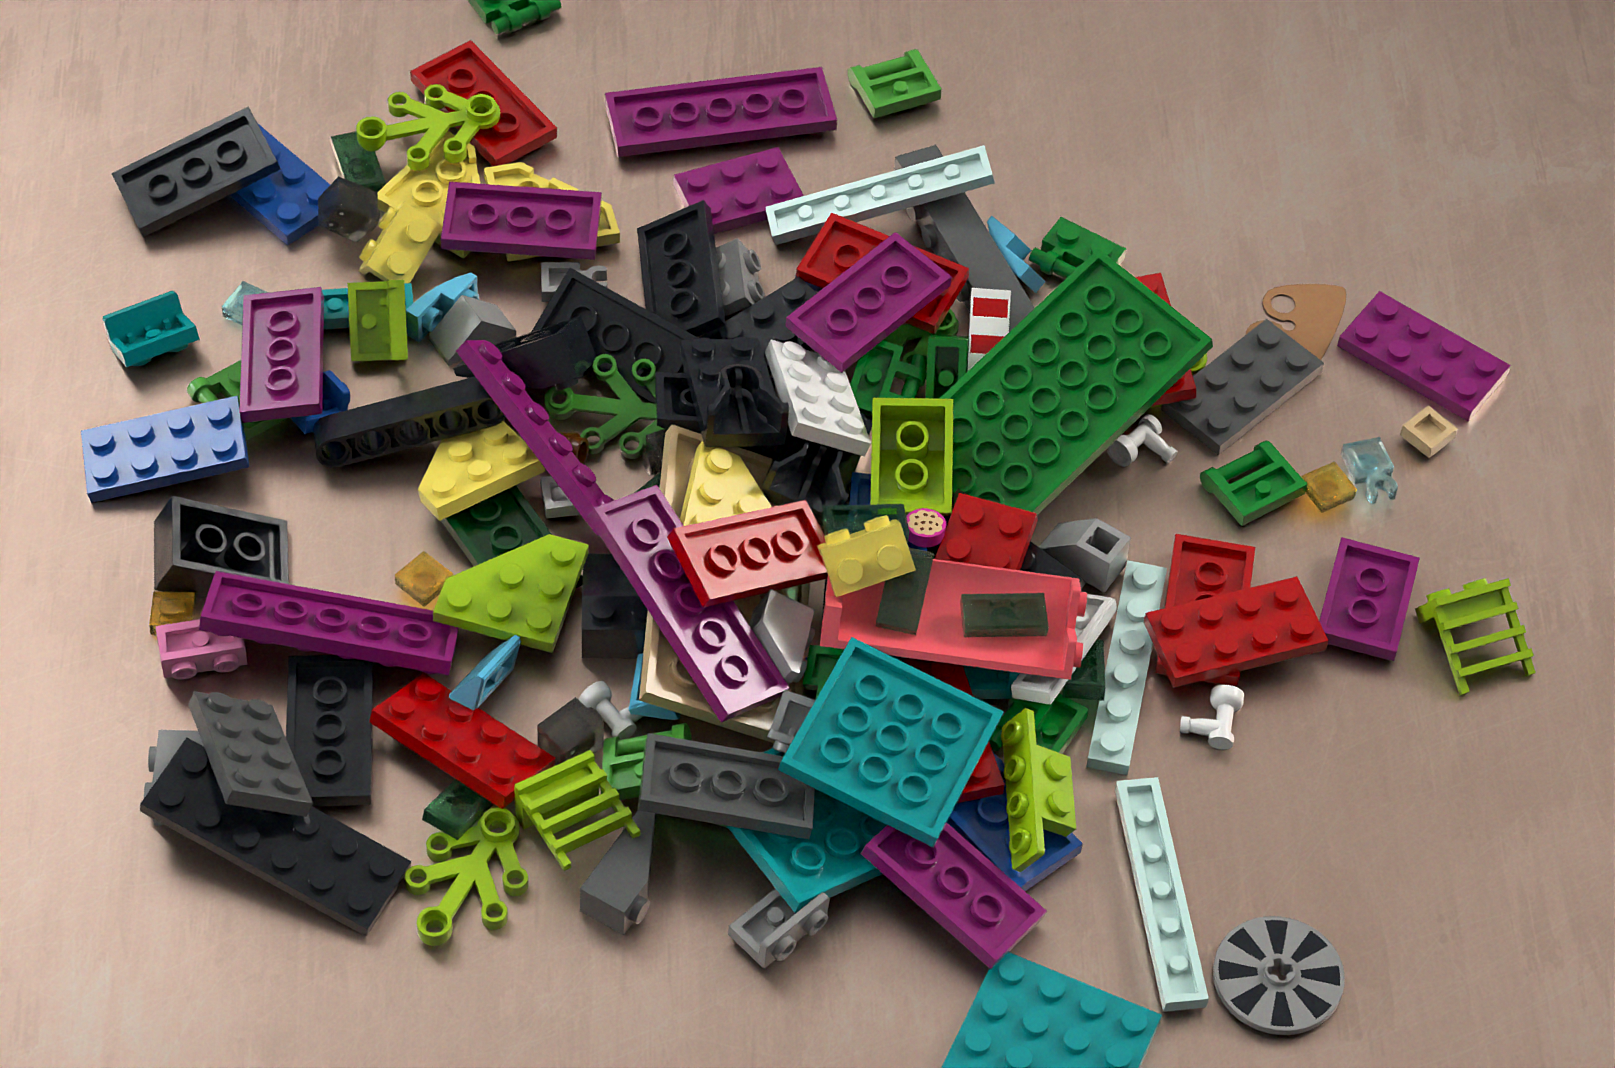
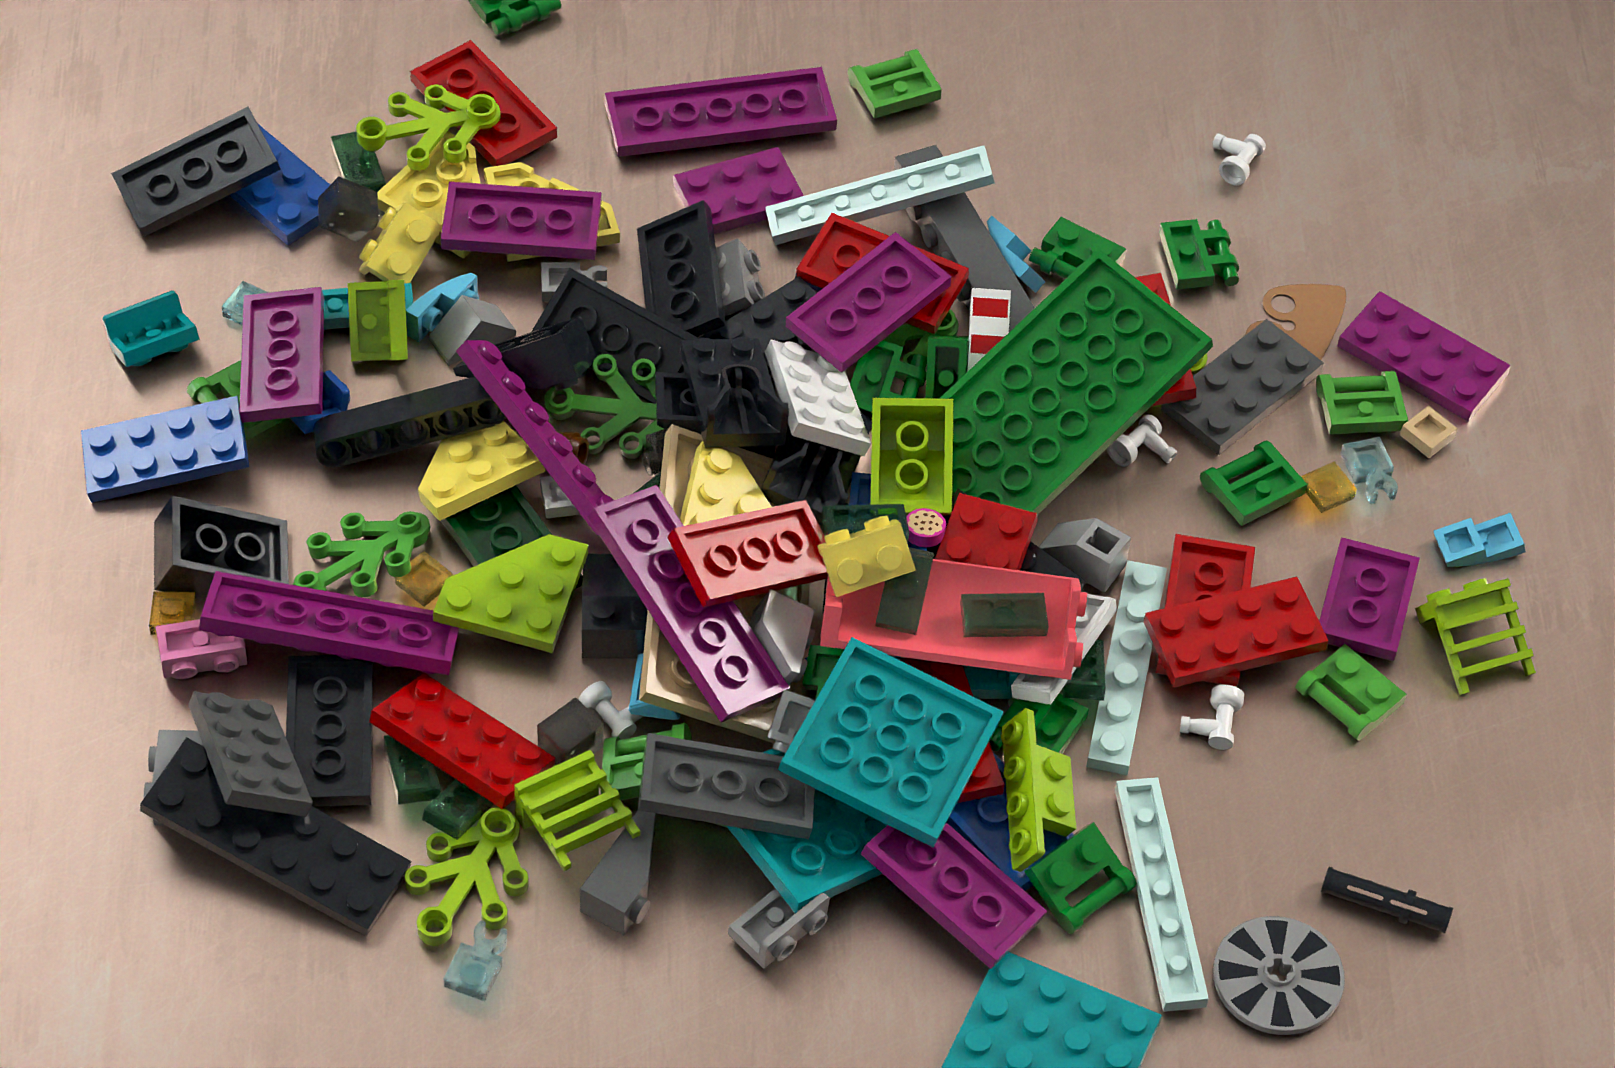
medium azure slope [449,635,521,710] -> none
none -> bright green plant [293,511,431,597]
none -> clear green plate [384,735,441,805]
none -> clear light blue plate [444,920,508,1001]
none -> green plate [1024,822,1137,934]
none -> green plate [1159,219,1239,290]
none -> white piece [1213,134,1266,185]
none -> bright green plate [1295,644,1407,741]
none -> bright green plate [1316,371,1408,434]
none -> black pin [1321,867,1454,934]
none -> medium azure slope [1433,513,1526,567]

